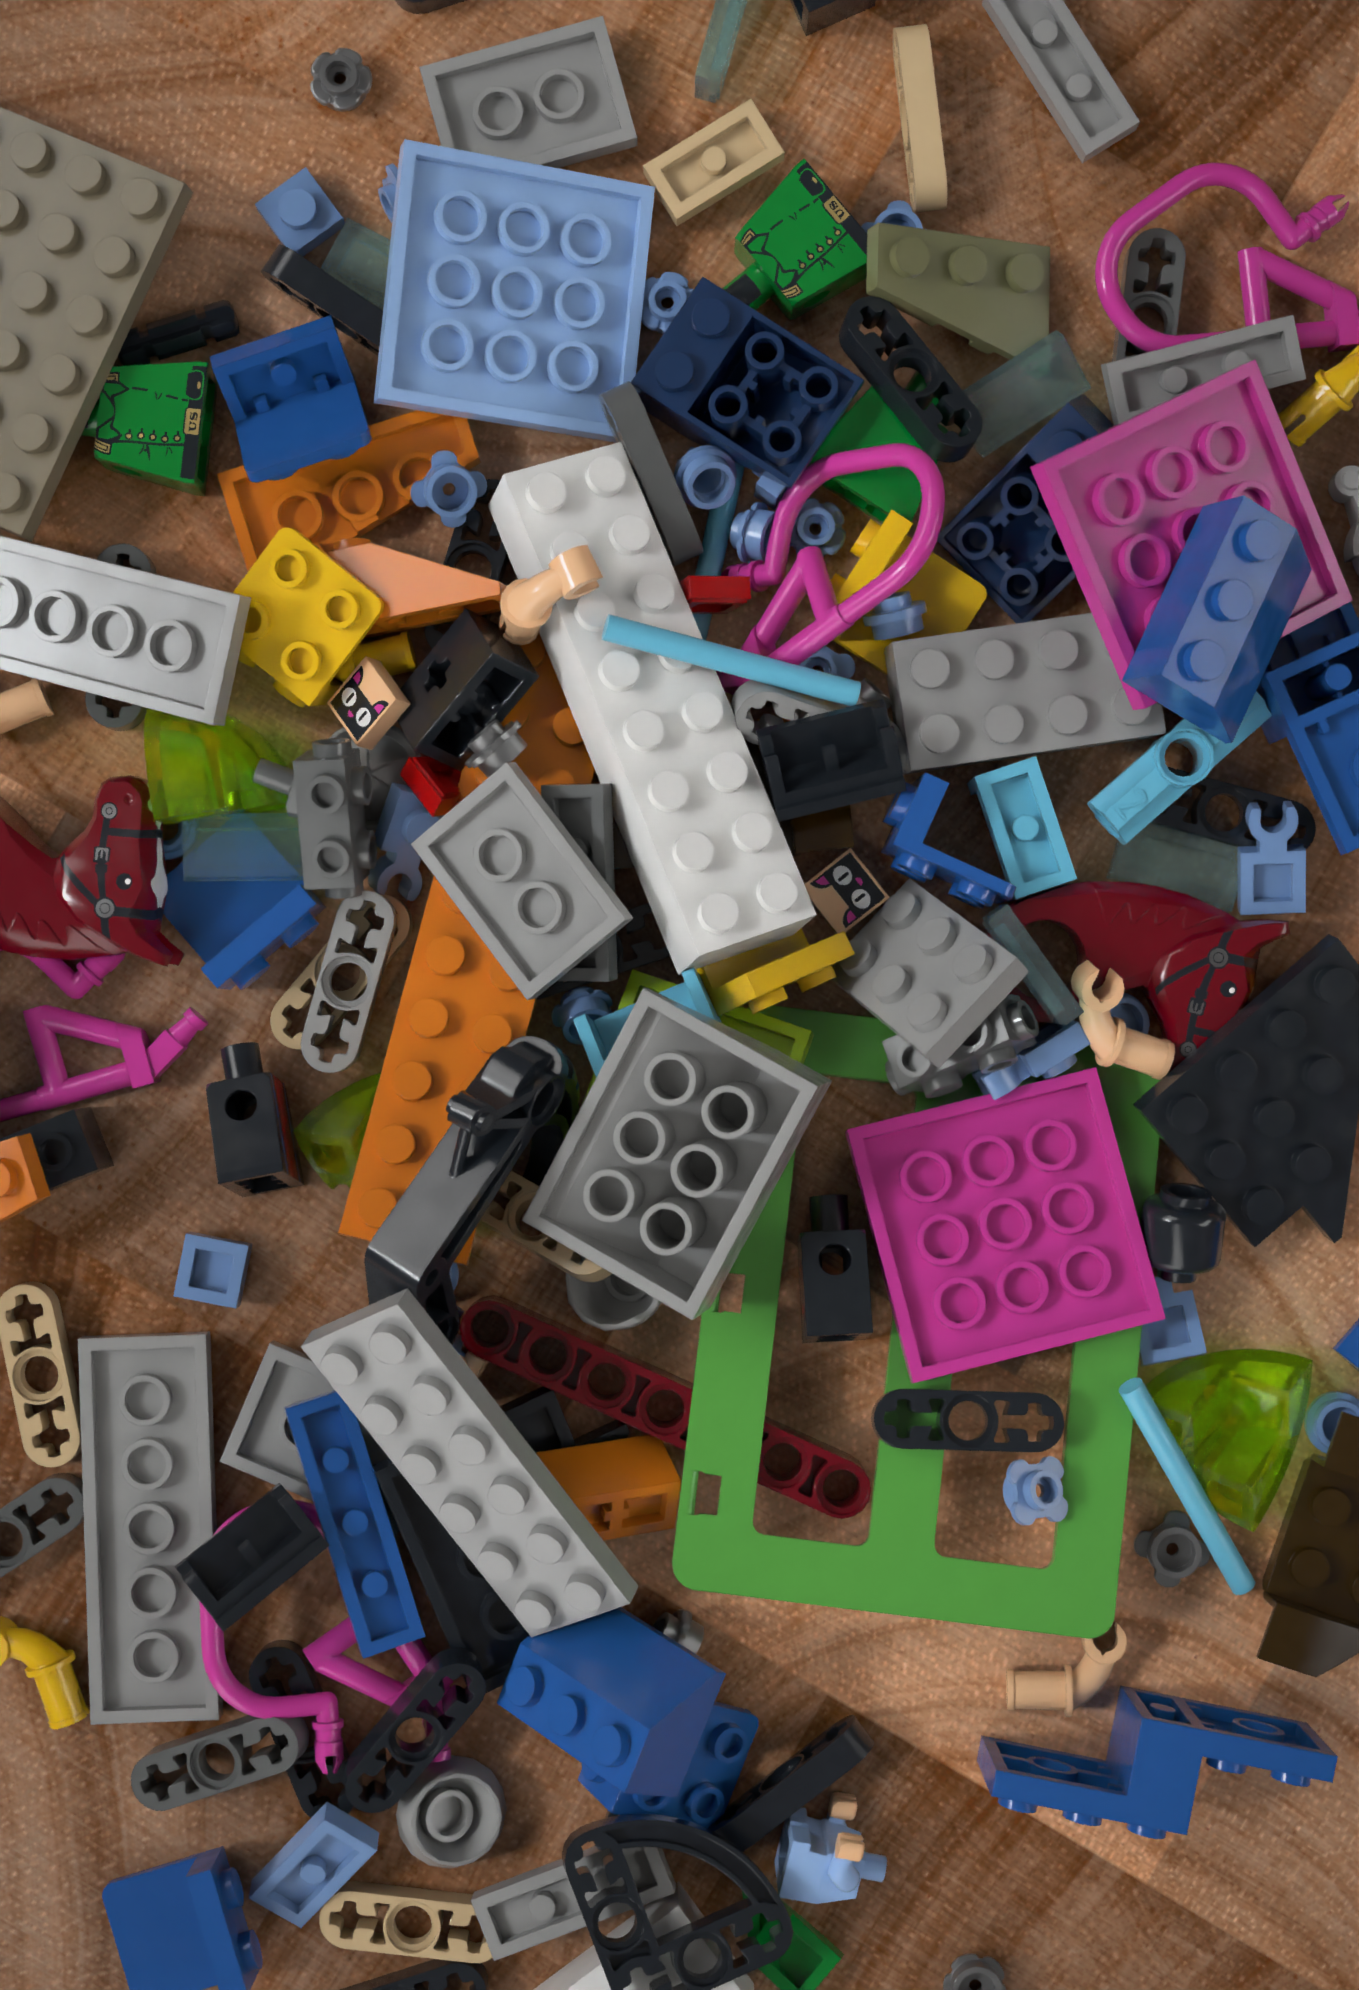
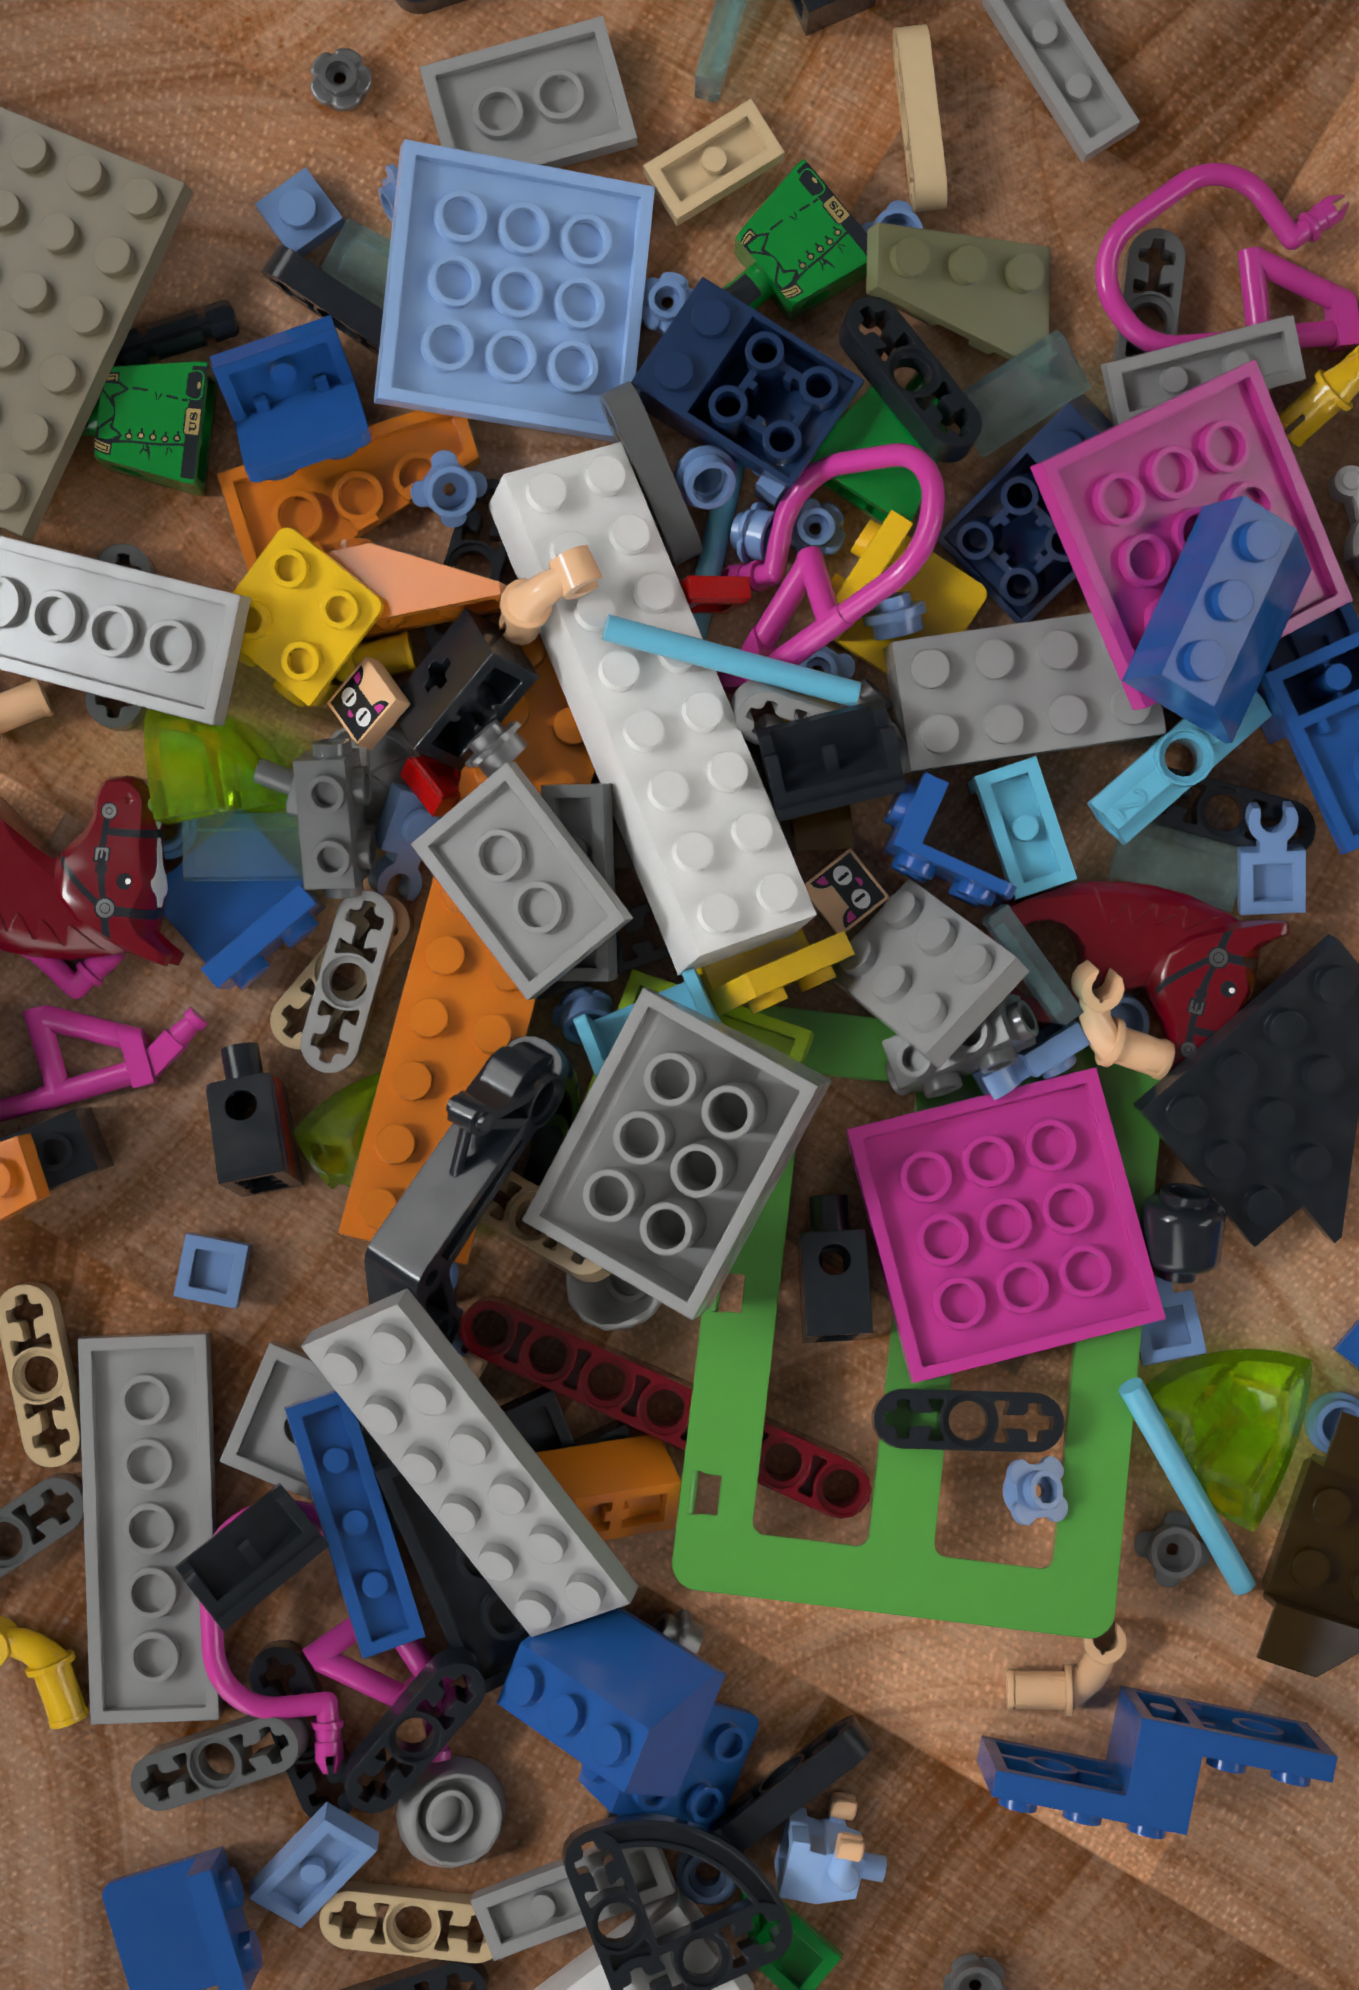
none -> medium blue plate [676,1852,737,1905]

